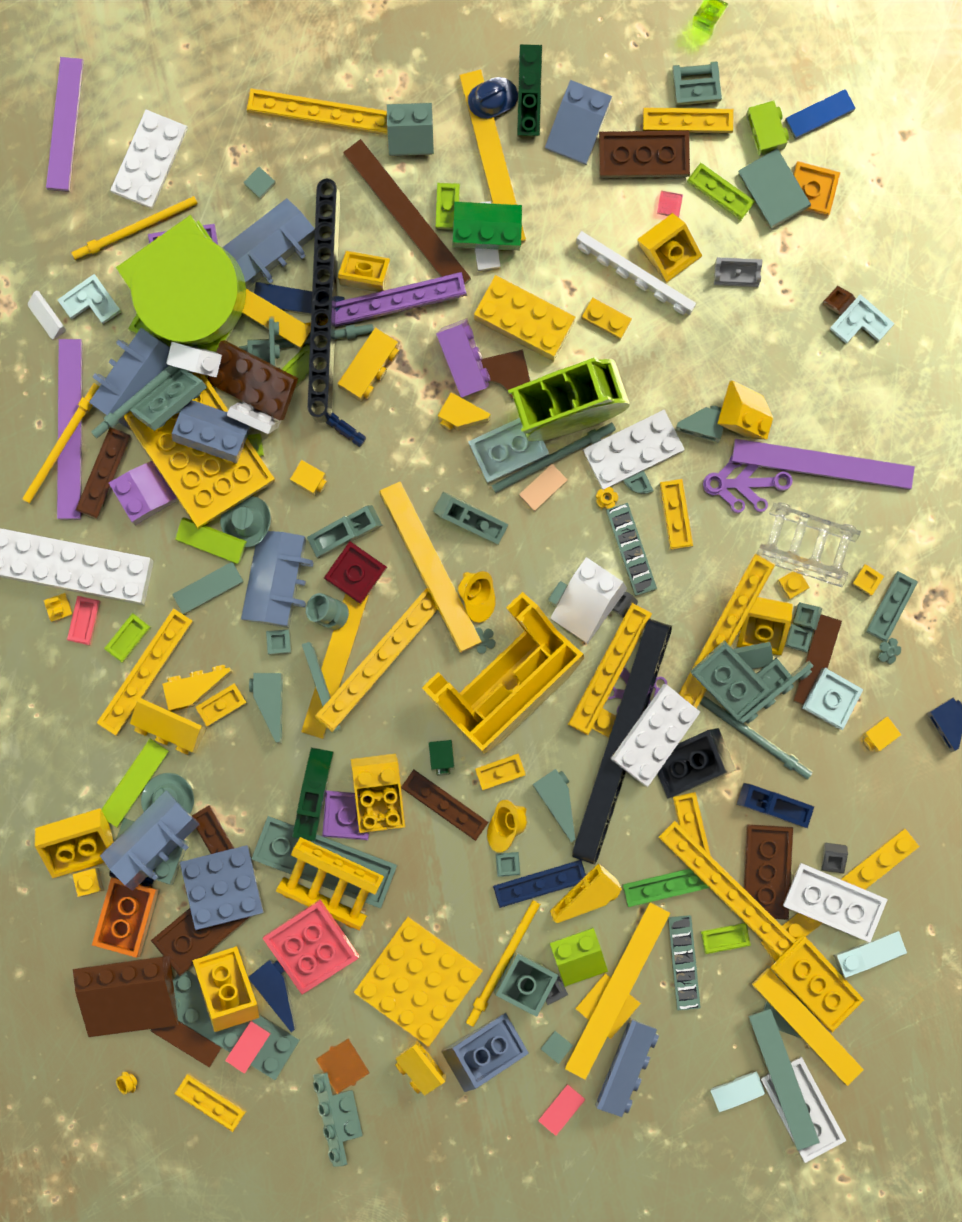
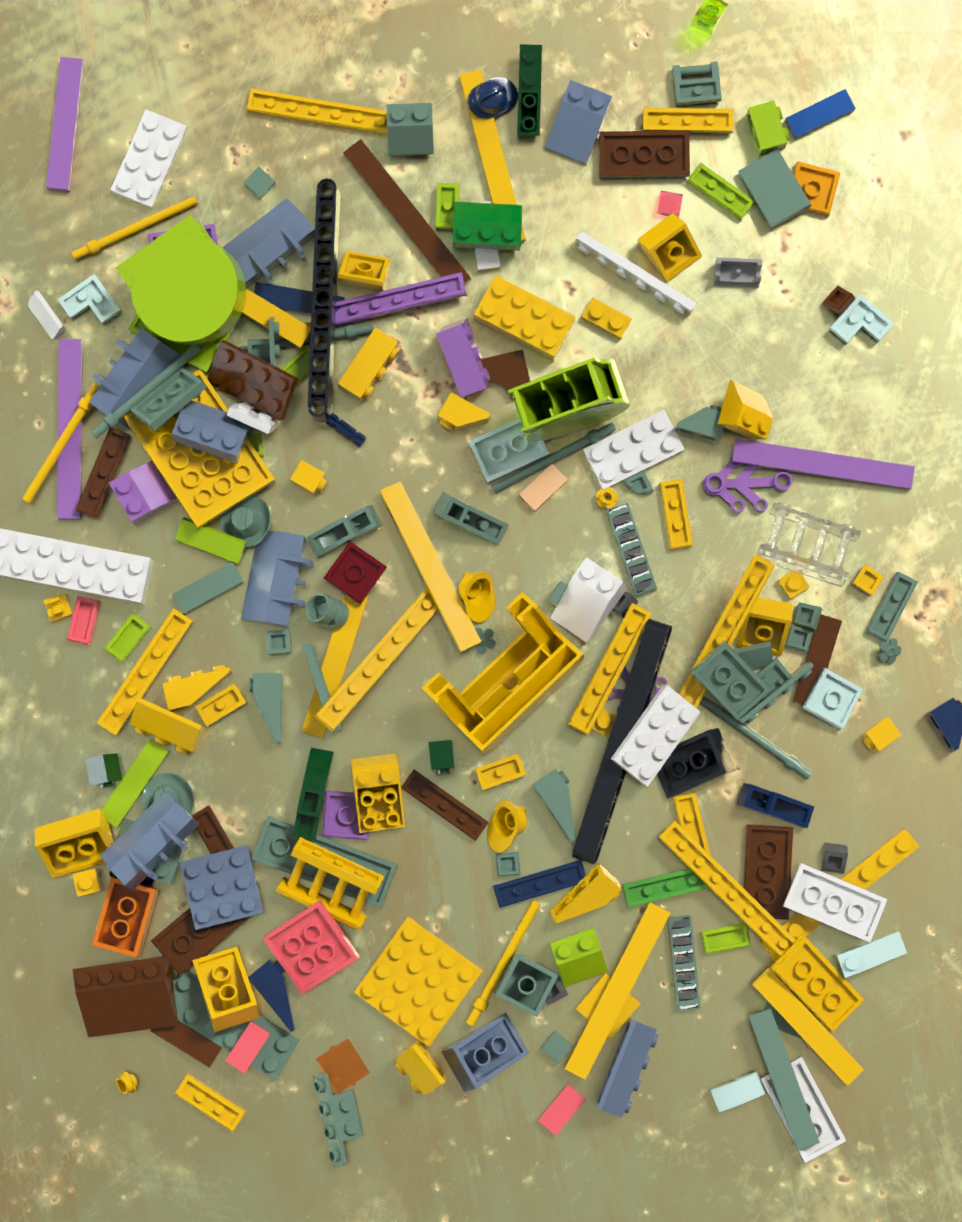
white slope [166,342,222,377] -> none
none -> brick [85,753,122,789]

